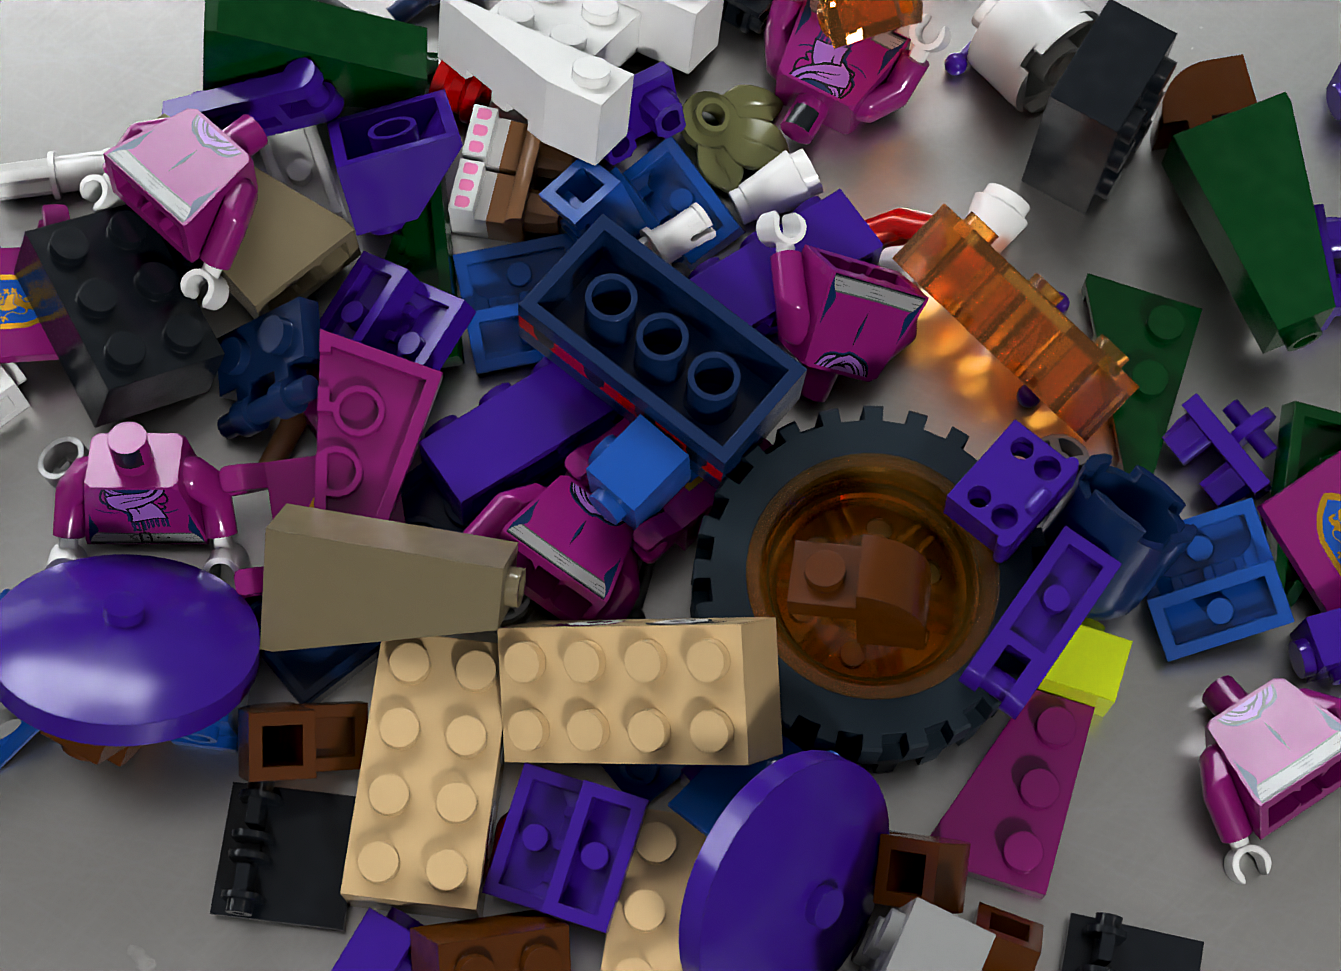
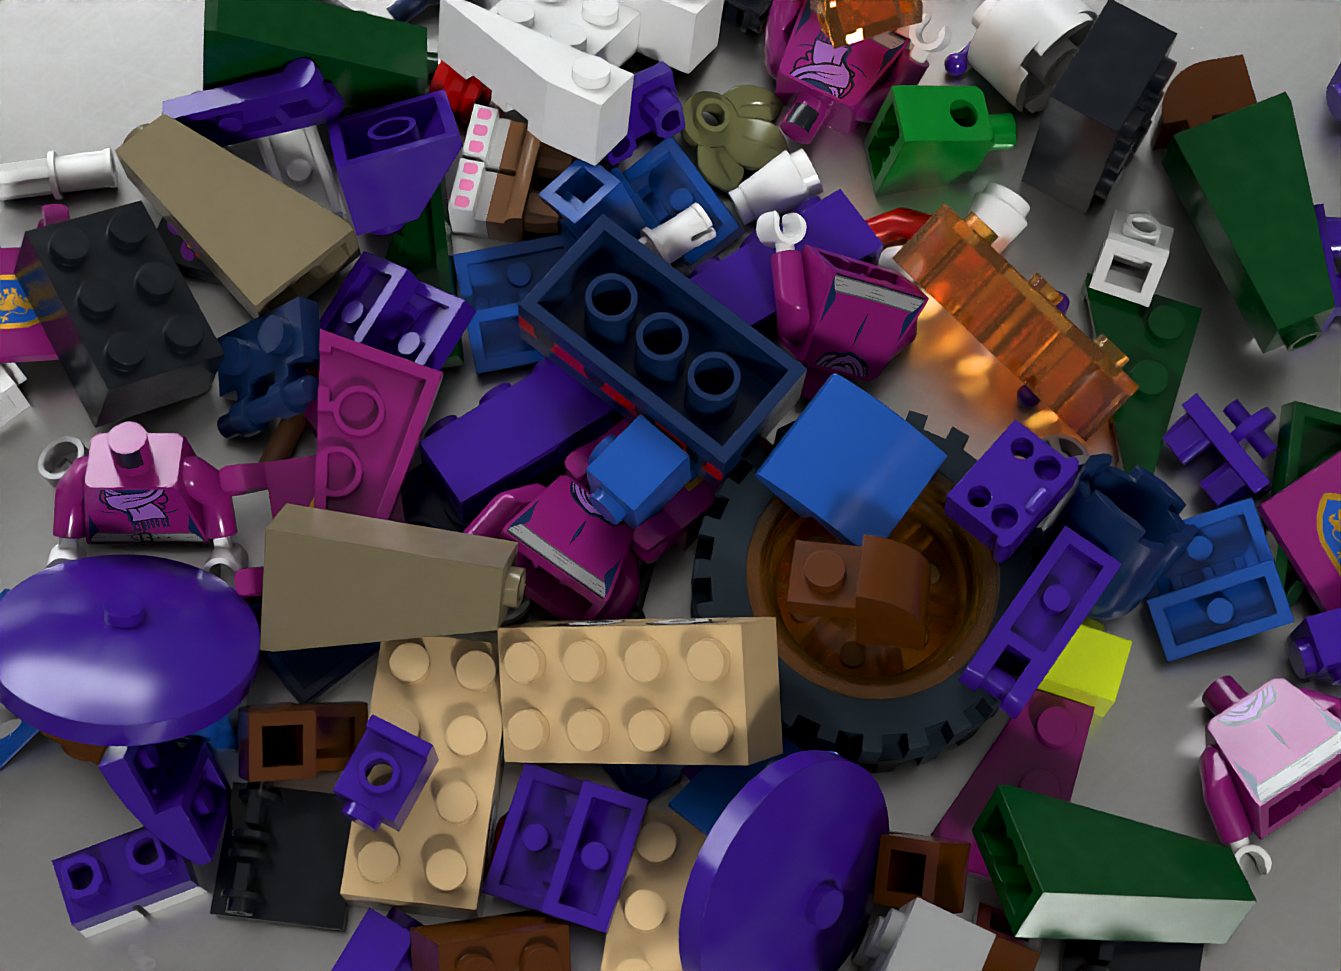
magenta torso [79,108,268,310] -> none
none -> dark purple hips [52,826,208,938]
none -> dark purple slope [98,739,232,866]
none -> dark purple brick [333,714,439,832]
none -> blue slope [754,373,948,546]
none -> green torso [863,85,1017,196]
none -> dark green slope [971,784,1257,944]
none -> white brick [1089,209,1174,307]

